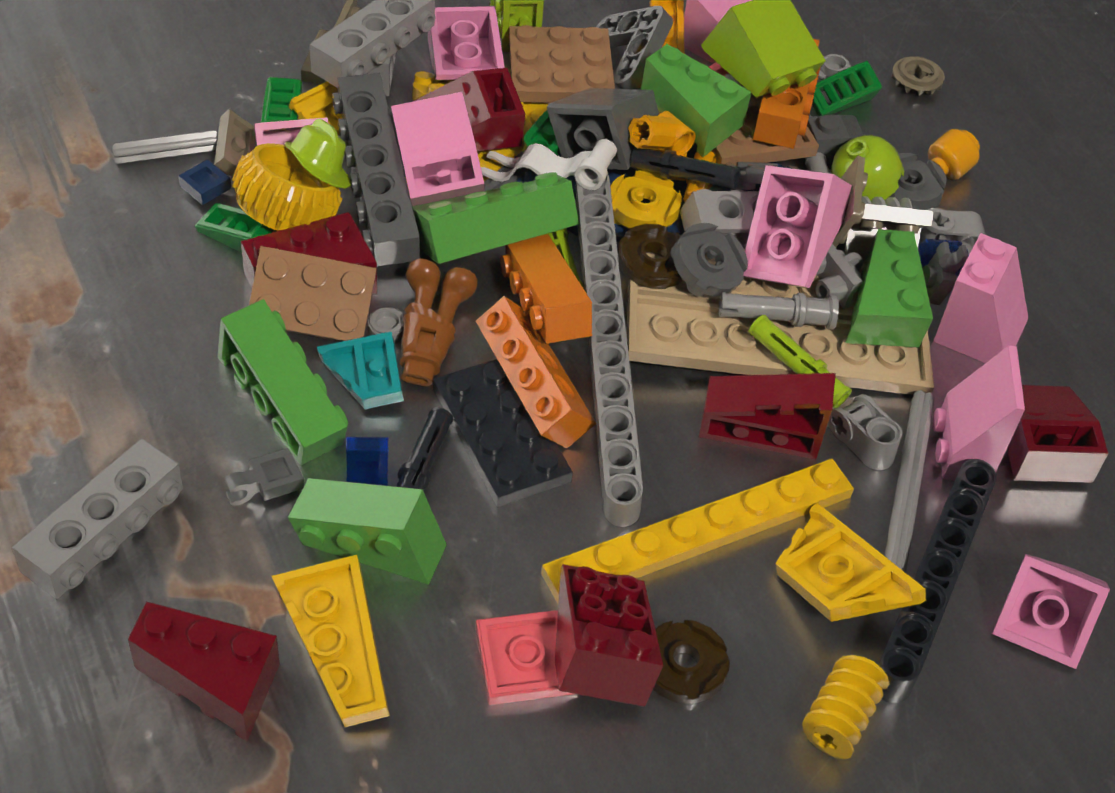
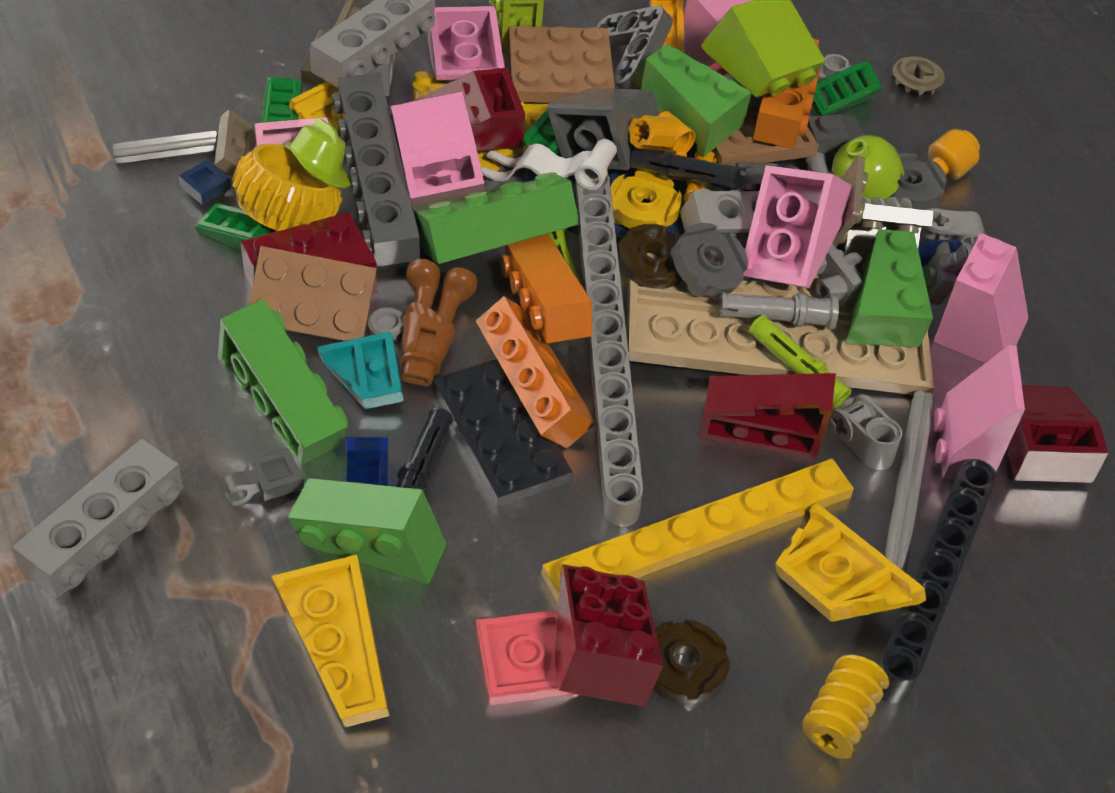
dark red wedge [128,601,280,742] -> none
bright pink slope [992,554,1110,669] -> none

